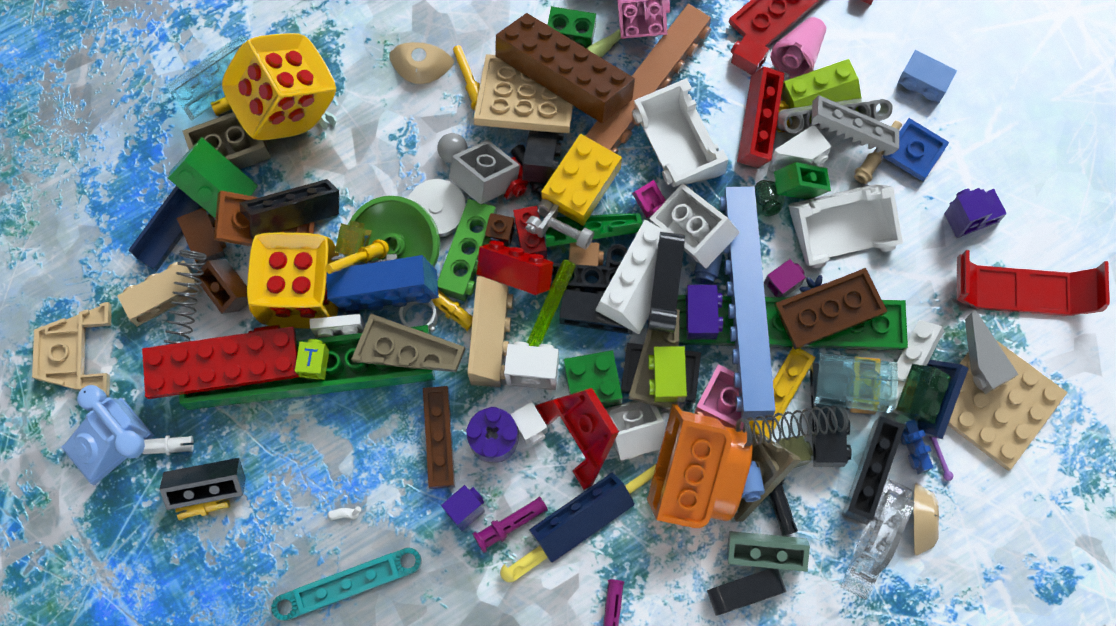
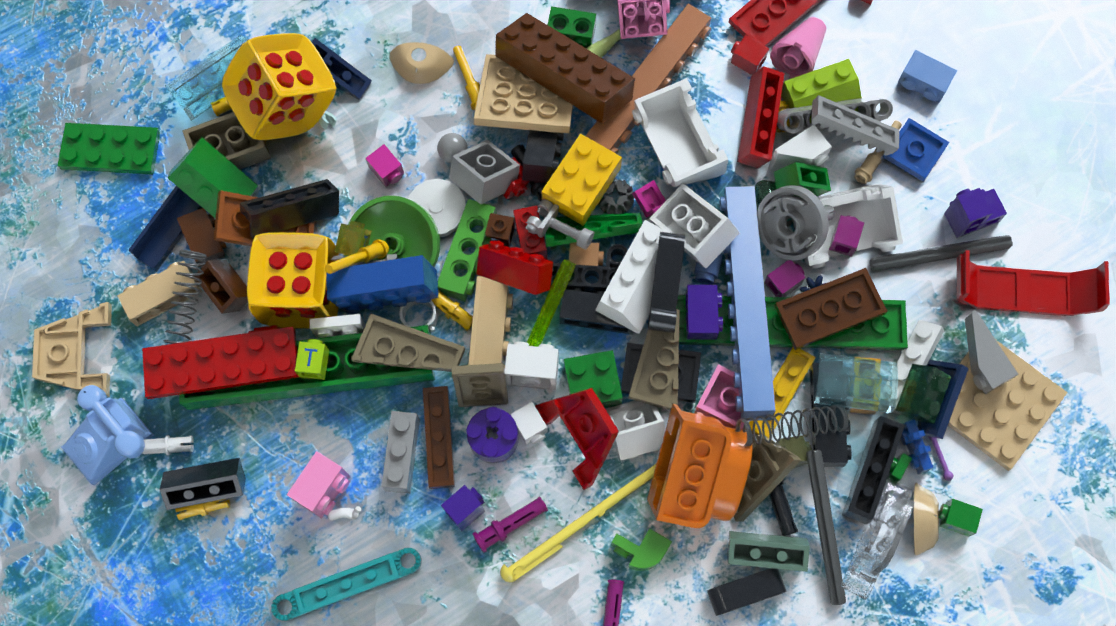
dark blue panel [529,472,635,562] -> none
lime brick [648,346,687,402] -> none
medium blue brick [742,461,765,502] -> none
none -> green plate [57,123,161,175]
none -> bright pink brick [287,451,350,519]
none -> dark blue slope [311,38,372,100]
none -> dark pink brick [365,144,404,187]
none -> light grey brick [381,411,420,494]
none -> dark tan tile [452,363,508,407]
none -> dark grey gear [598,178,634,214]
none -> bright green brick [611,528,672,571]
none -> light grey piece [757,185,835,260]
none -> dark grey axle [806,449,846,605]
none -> magenta brick [829,215,865,257]
none -> dark grey axle [869,235,1013,272]
none -> green plate [887,453,912,484]
none -> green brick [938,499,983,537]

